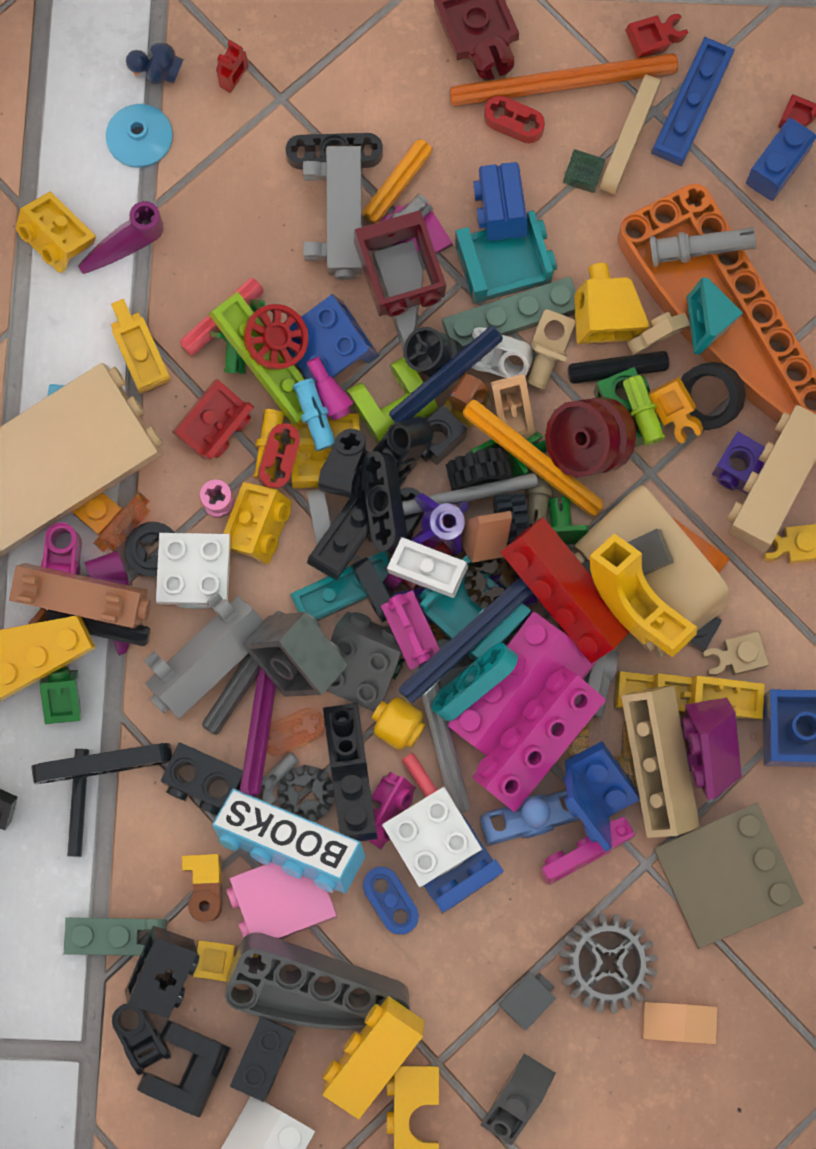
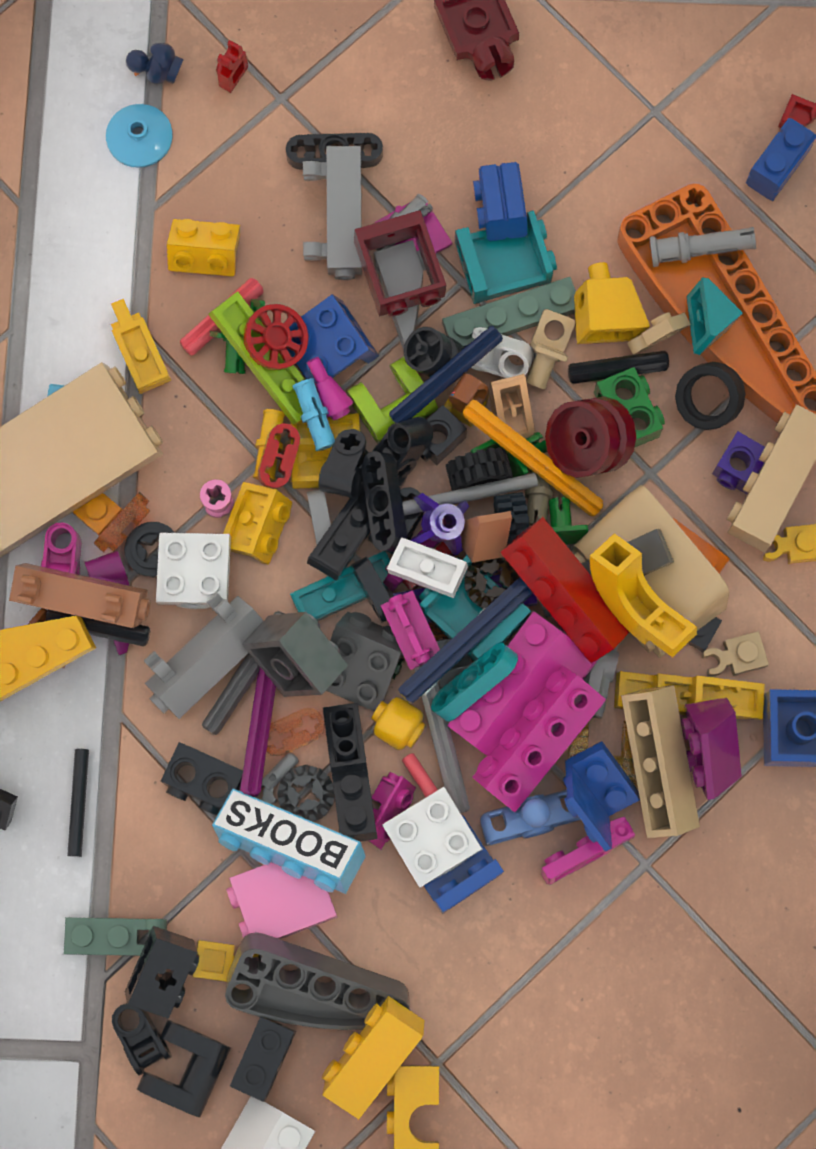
yellow bracket [15,191,96,273] -> none
black beam [31,743,172,784] -> none
green bracket [39,667,82,724] -> none
magenta piece [78,201,163,274] -> none
red bracket [172,379,254,460] -> none
leg [182,854,223,923] -> none
light orange axle [362,139,433,224] -> none
blue plate [363,867,419,935] -> none
orange axle [449,53,678,106] -> none
dark grey slope [480,1053,556,1145] -> none
red beam [484,96,545,144] -> none
dark grey brick [498,972,556,1031] -> none
light grey gear [559,913,657,1013] -> none
clear green tile [563,149,606,193] -> none
tan beam [599,74,661,195] -> none
lime axle [623,375,665,446] -> none
red plate [625,14,689,58] -> none
light nougat slope [642,1002,717,1044] -> none
light orange plate [649,377,703,444] -> none
blue tile [651,36,735,167] -> none
dark tan slope [654,803,804,949] -> none
none -> yellow bracket [167,219,240,276]

